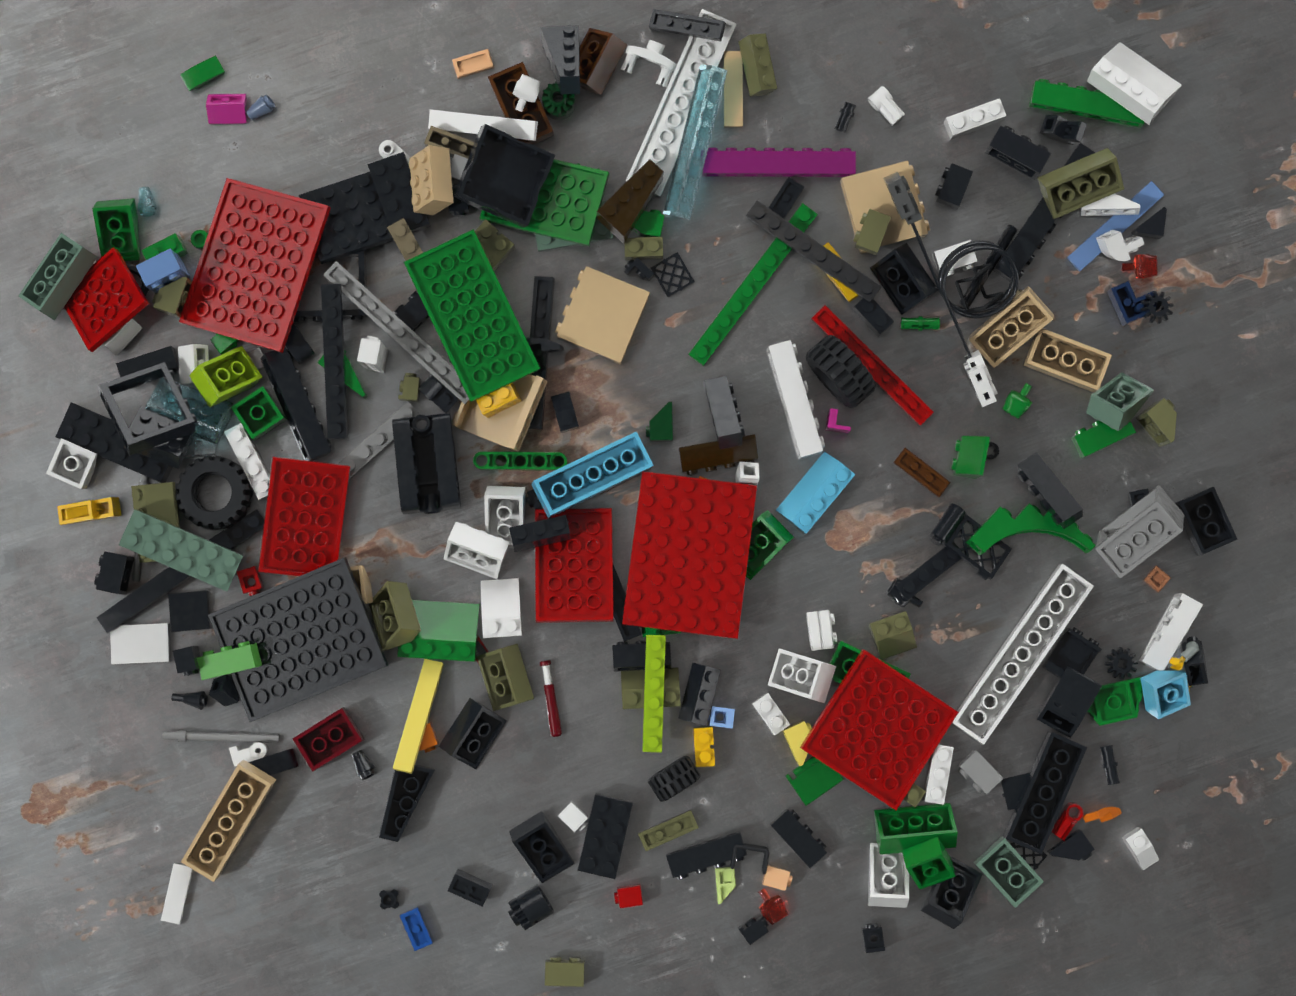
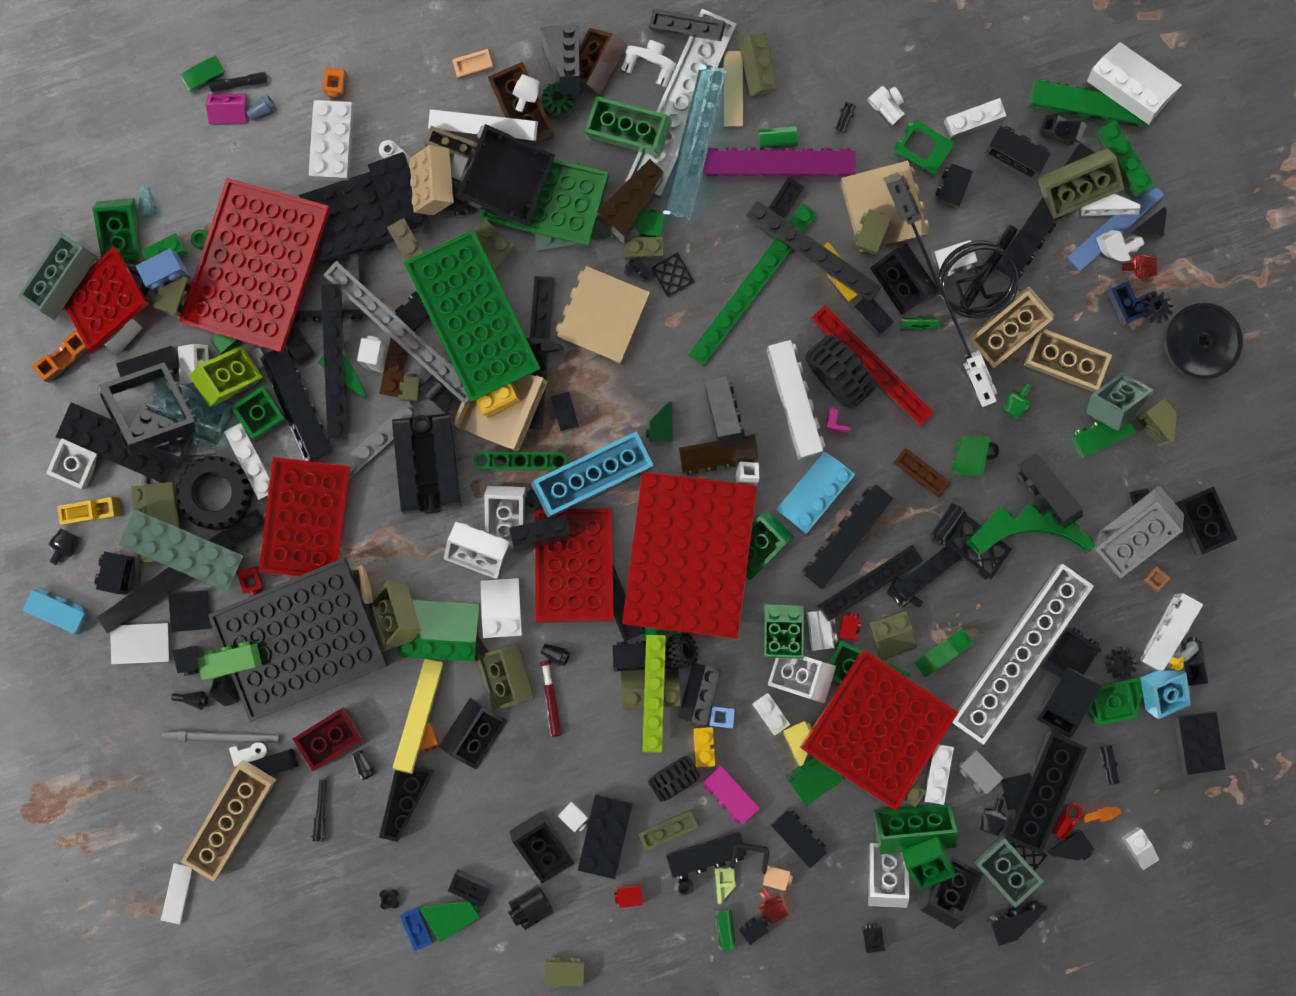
none -> medium azure brick [22,588,88,634]
none -> orange arch [32,329,89,383]
none -> black piece [48,528,78,565]
none -> black piece [209,72,268,93]
none -> white brick [309,100,354,181]
none -> black pin [310,779,327,842]
none -> orange brick [322,67,346,98]
none -> reddish brown plate [379,338,408,398]
none -> green slope [420,900,481,942]
none -> black cone [540,644,571,666]
none -> green brick [584,96,672,157]
none -> black tyre [666,633,698,669]
none -> black cone [674,877,693,896]
none -> dark pink brick [703,765,760,824]
none -> green brick [715,909,736,951]
none -> green brick [758,126,798,150]
none -> green slope [764,604,804,659]
none -> black brick [802,484,894,590]
none -> black tile [817,545,923,622]
none -> red brick [838,612,861,641]
none -> white tile [889,86,904,106]
none -> green window [894,119,955,178]
none -> green slope [914,628,974,678]
none -> black piece [980,798,1008,836]
none -> black slope [986,900,1047,946]
none -> green brick [1097,120,1155,199]
none -> black dish [1165,303,1243,380]
none -> black brick [1174,711,1226,775]

